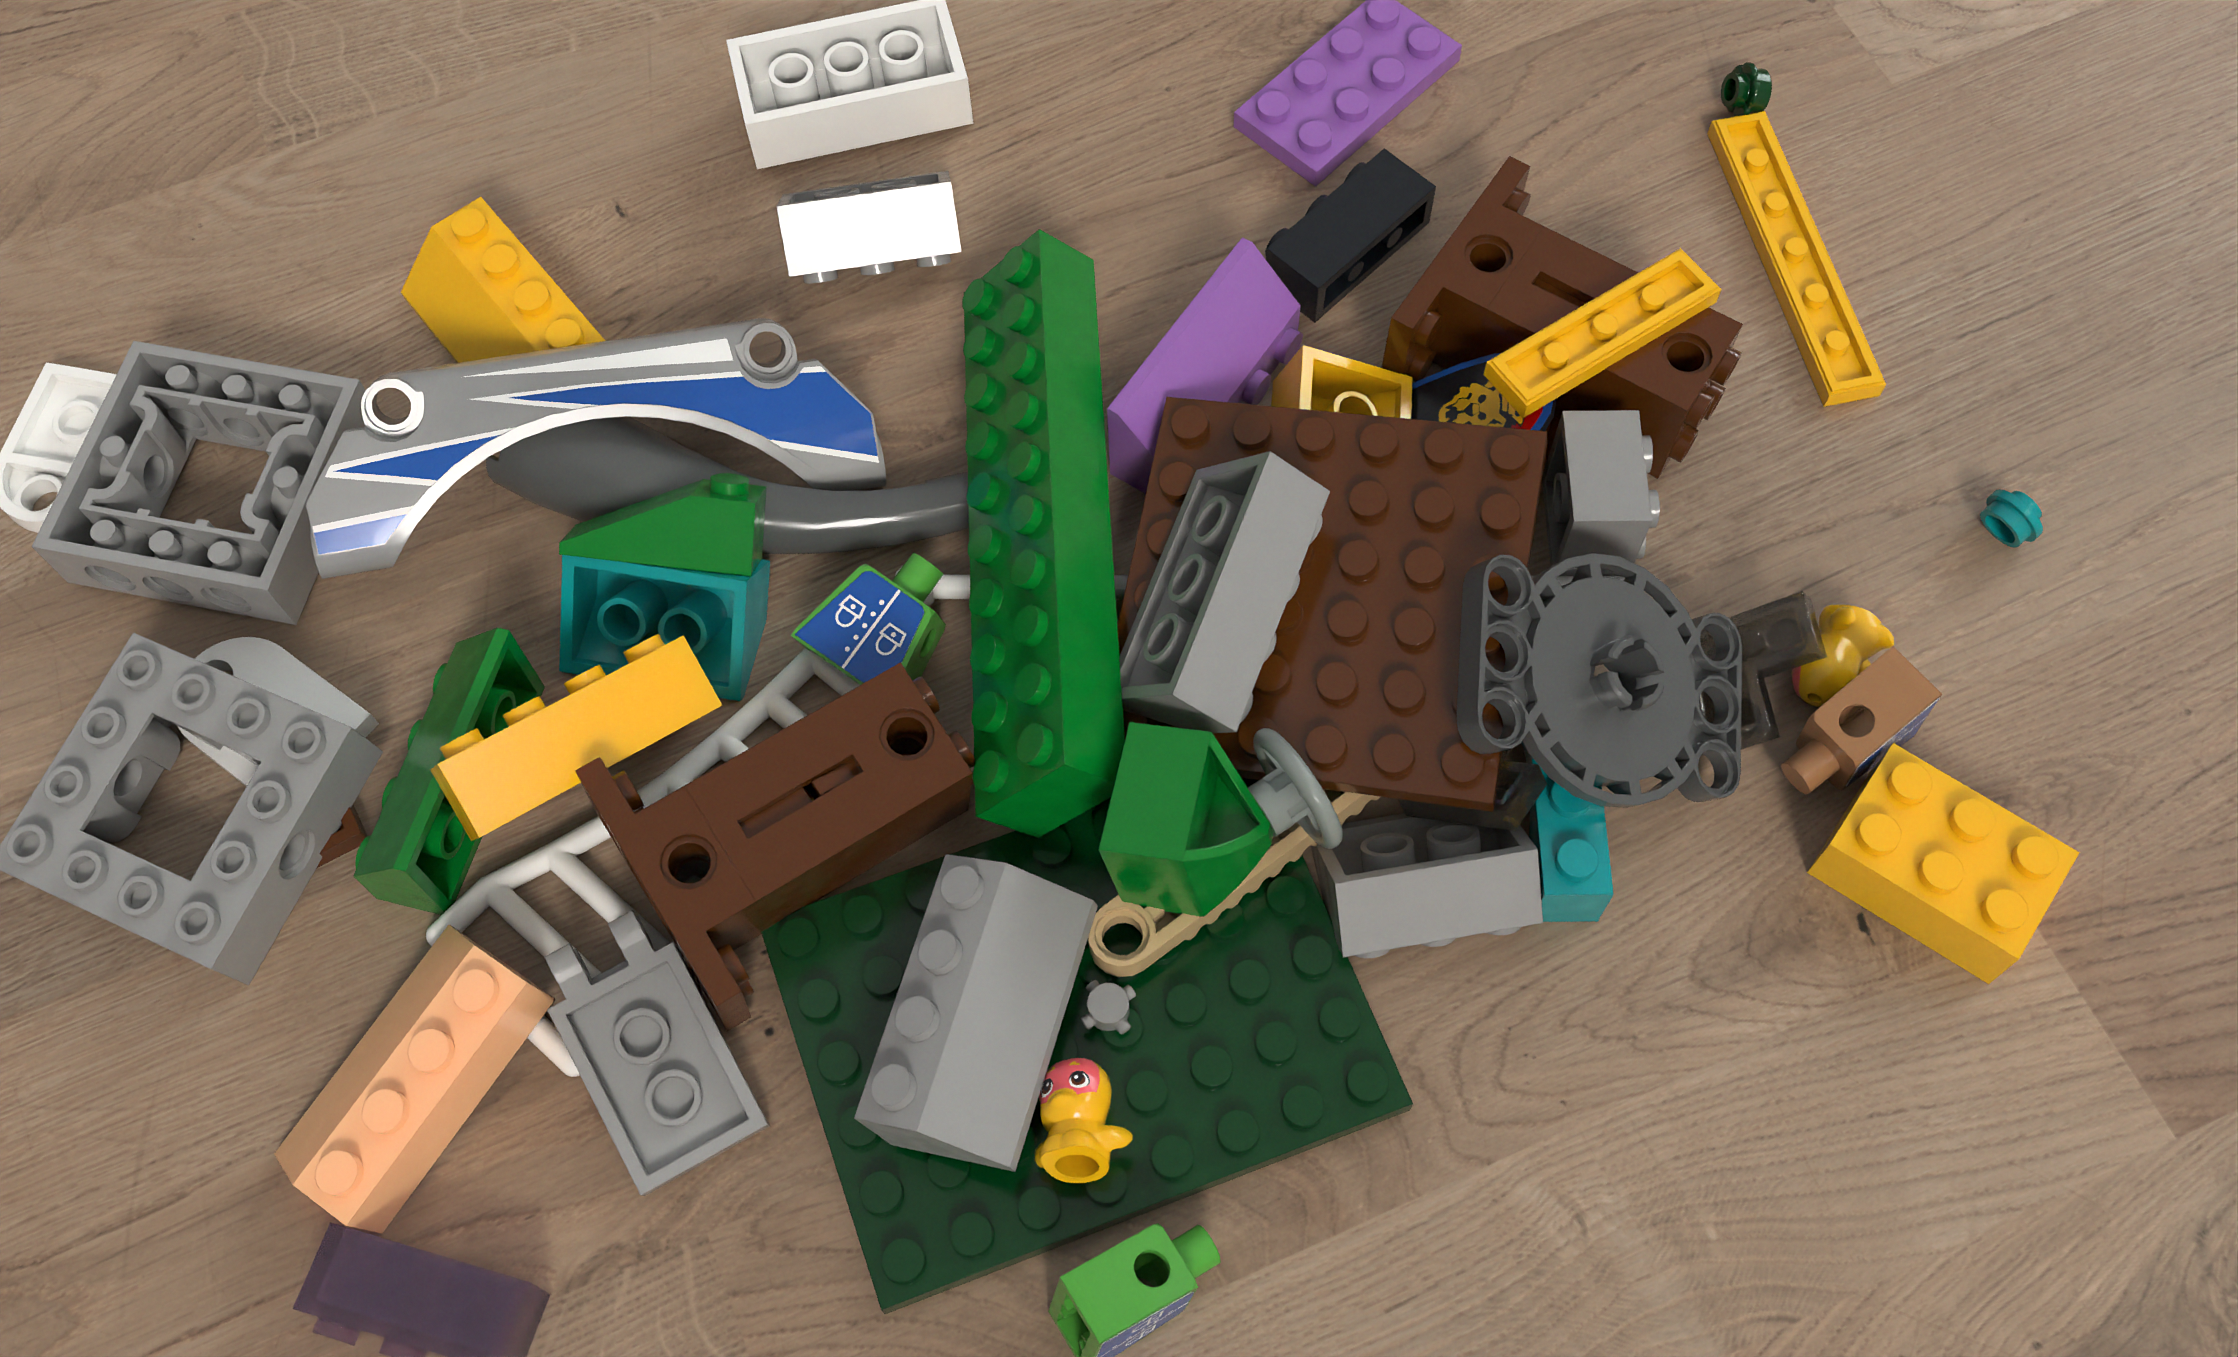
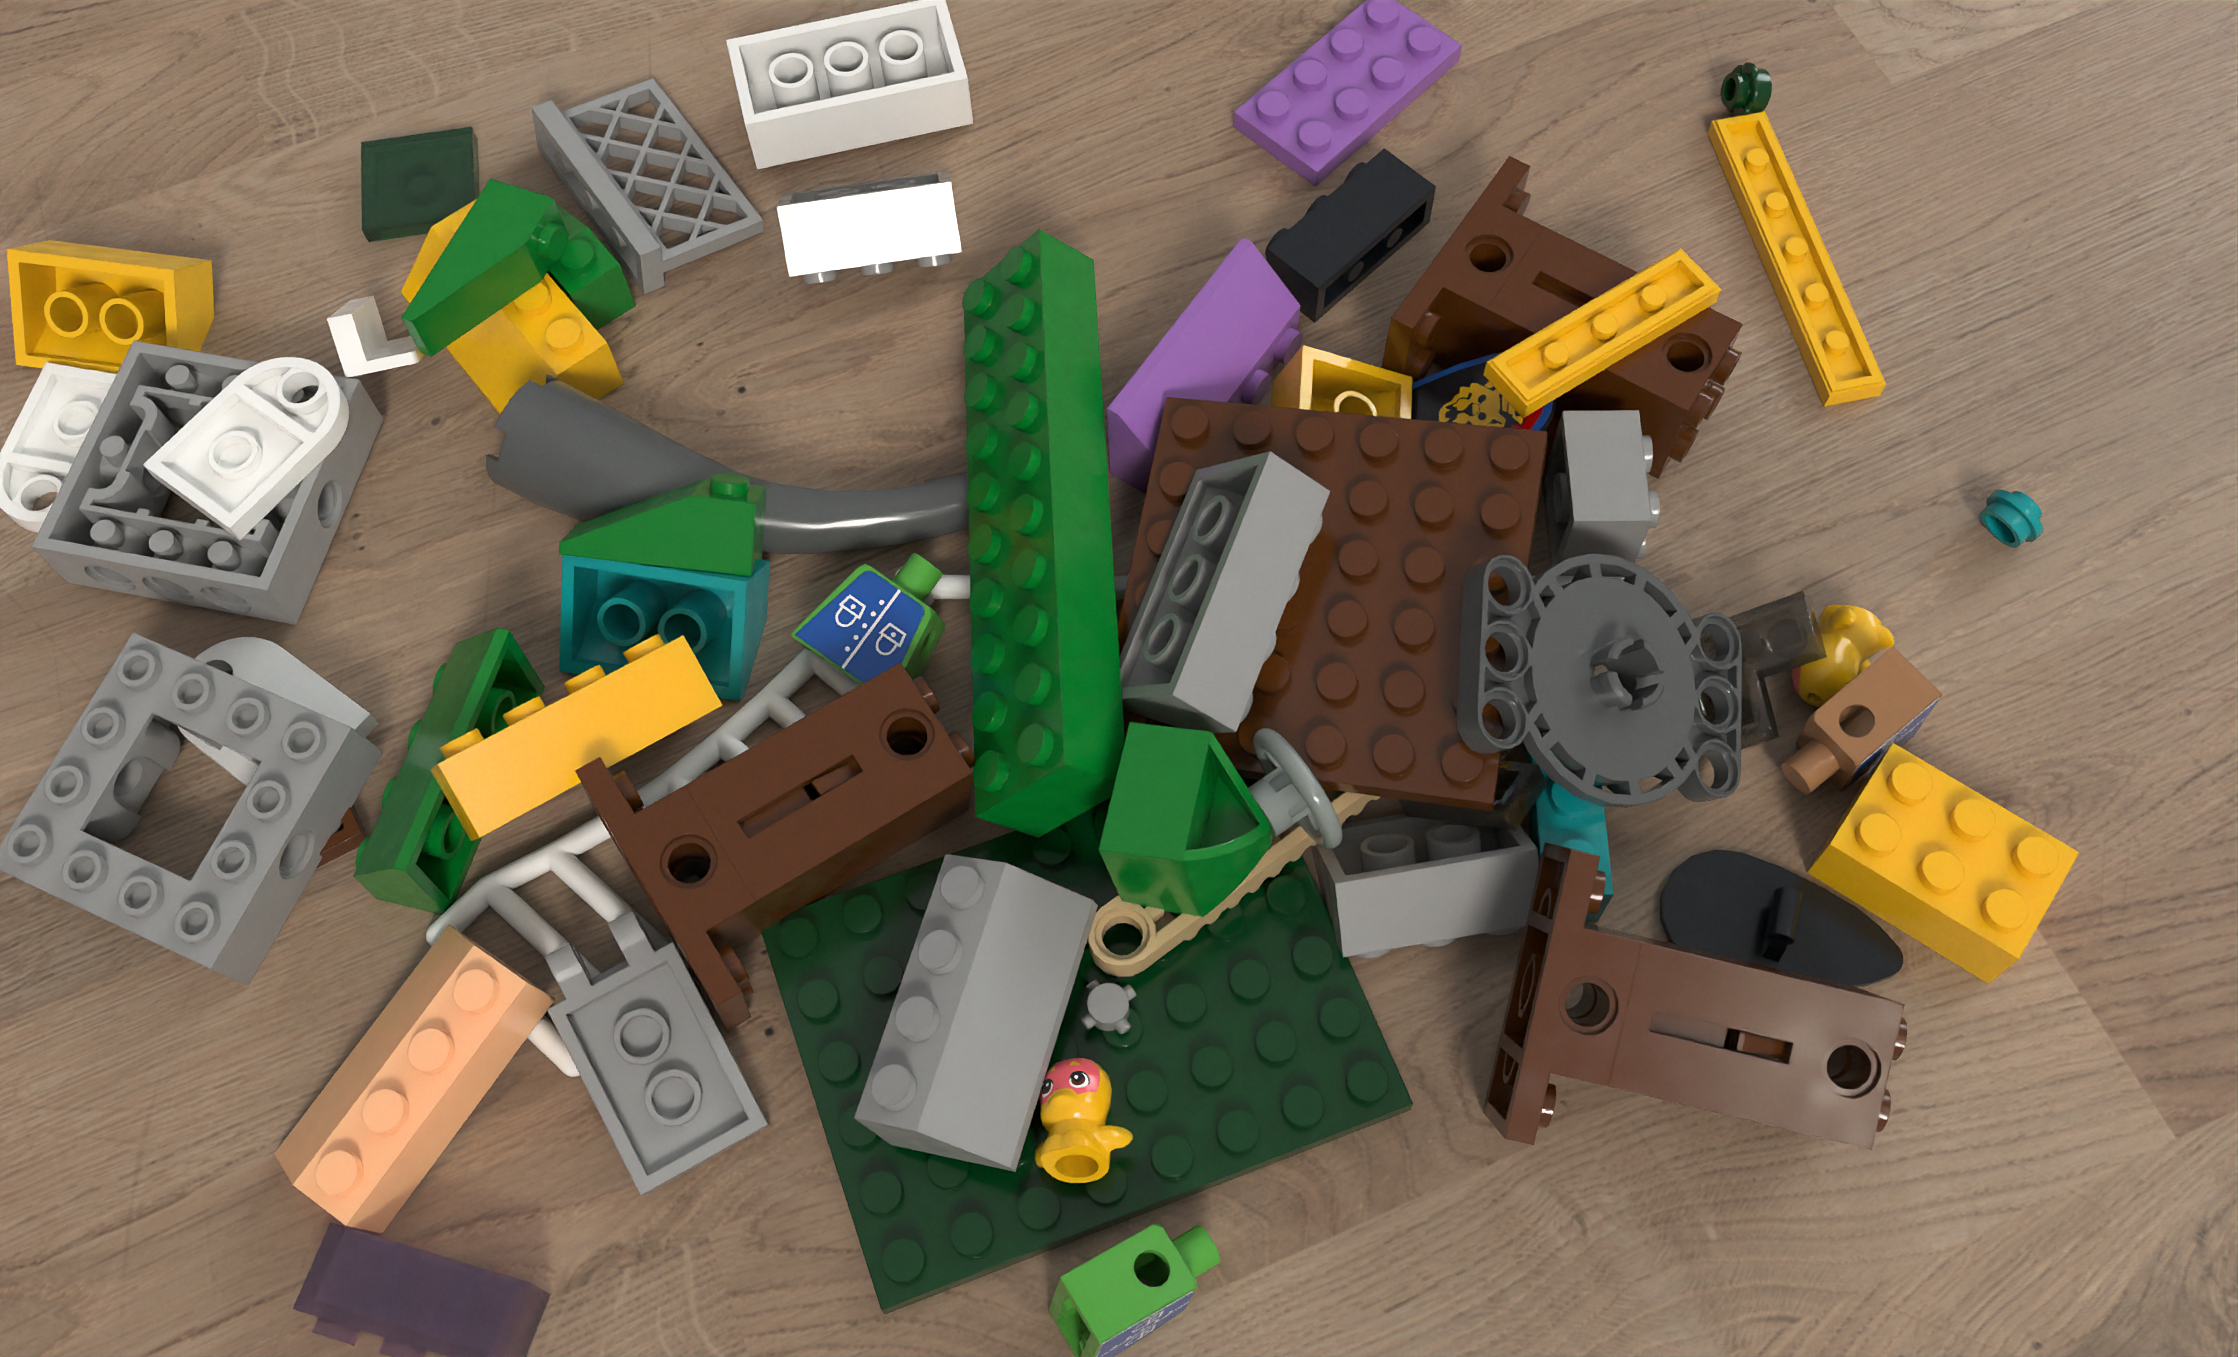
panel [306,318,886,579] -> none
none -> yellow slope [7,240,215,374]
none -> white tile [143,357,349,540]
none -> white panel [327,296,425,378]
none -> clear green tile [361,127,480,242]
none -> green slope [401,179,569,357]
none -> light grey fence [531,78,764,295]
none -> green slope [542,193,636,330]
none -> reddish brown brick [1483,842,1907,1150]
none -> black shield [1660,849,1903,987]

